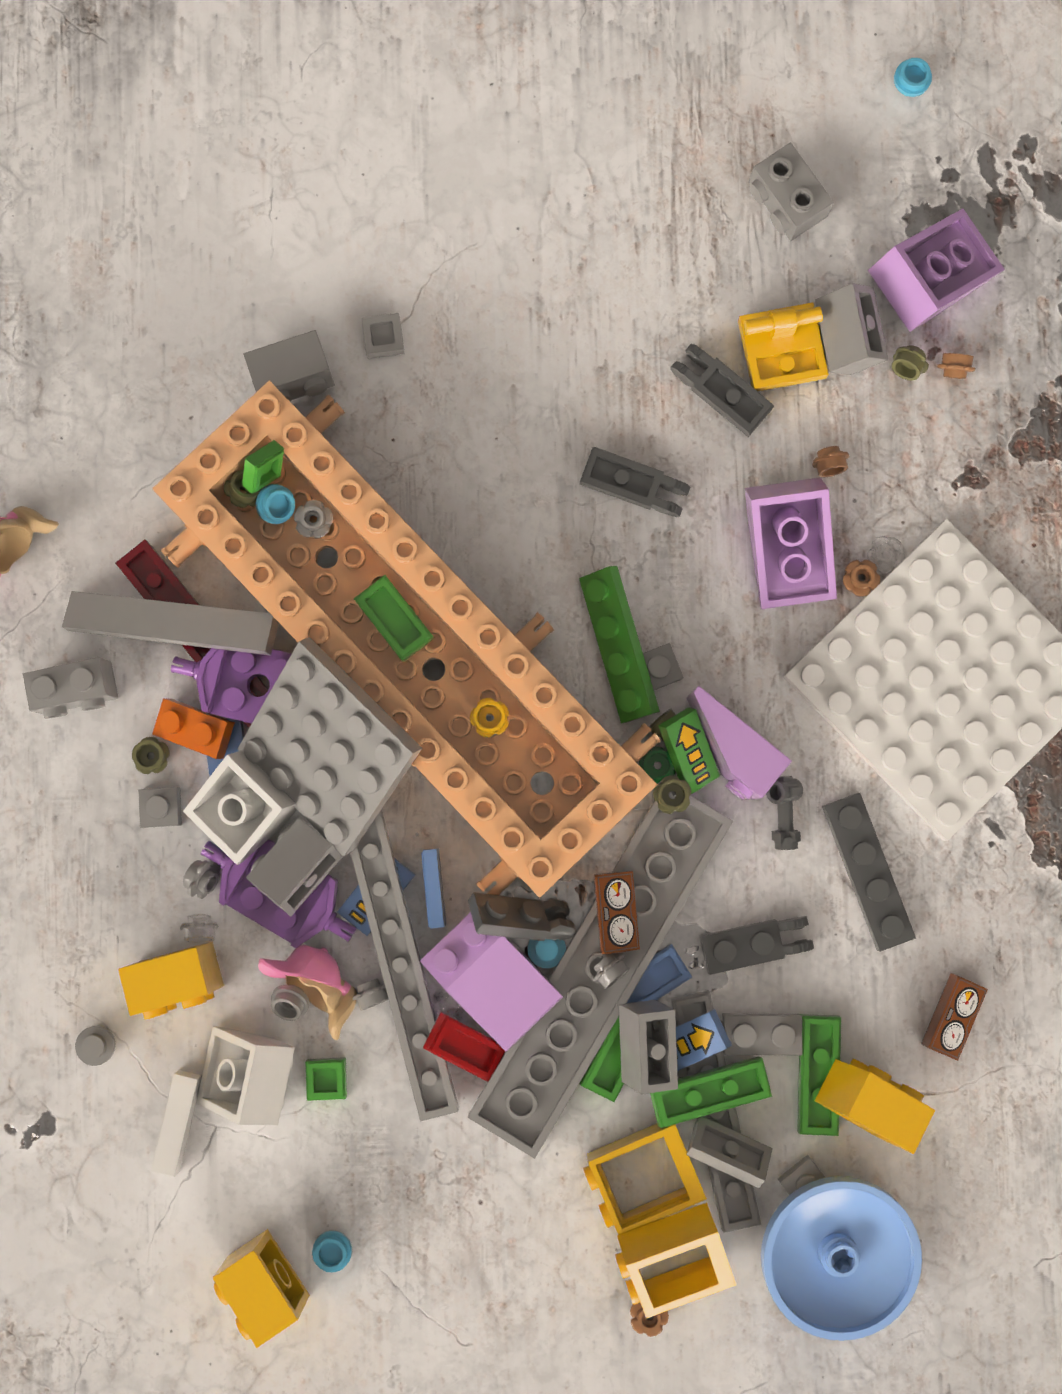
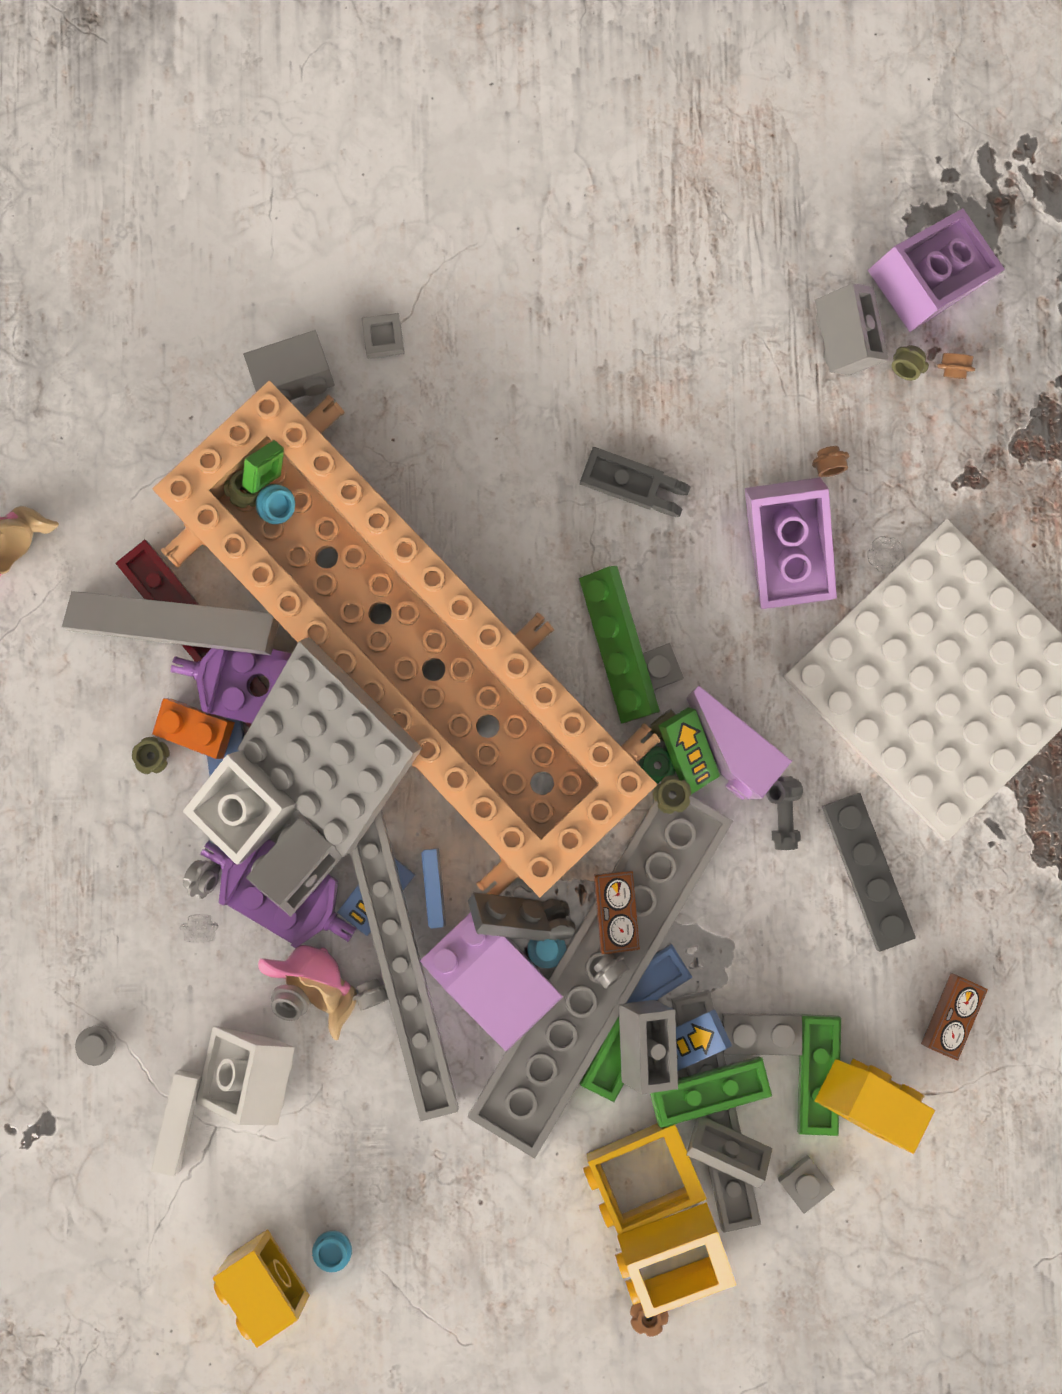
light grey brick [22,657,118,719] -> none
yellow brick [118,941,224,1020] -> none
light grey plate [138,787,182,828] -> none
light grey plate [294,500,333,538] -> none
bright green tile [305,1058,347,1101] -> none
bright green tile [354,575,434,662] -> none
red tile [423,1012,505,1082] -> none
clear plate [433,988,465,1021] -> none
yellow plate [470,698,509,737] -> none
dark grey hinge [670,343,774,438] -> none
dark grey hinge [700,916,814,975] -> none
yellow plate [738,302,829,391] -> none
light grey brick [749,142,834,241] -> none
light blue dish [761,1176,922,1341] -> none
medium nougat plate [843,560,881,597] -> none
medium azure plate [894,58,932,97] -> none

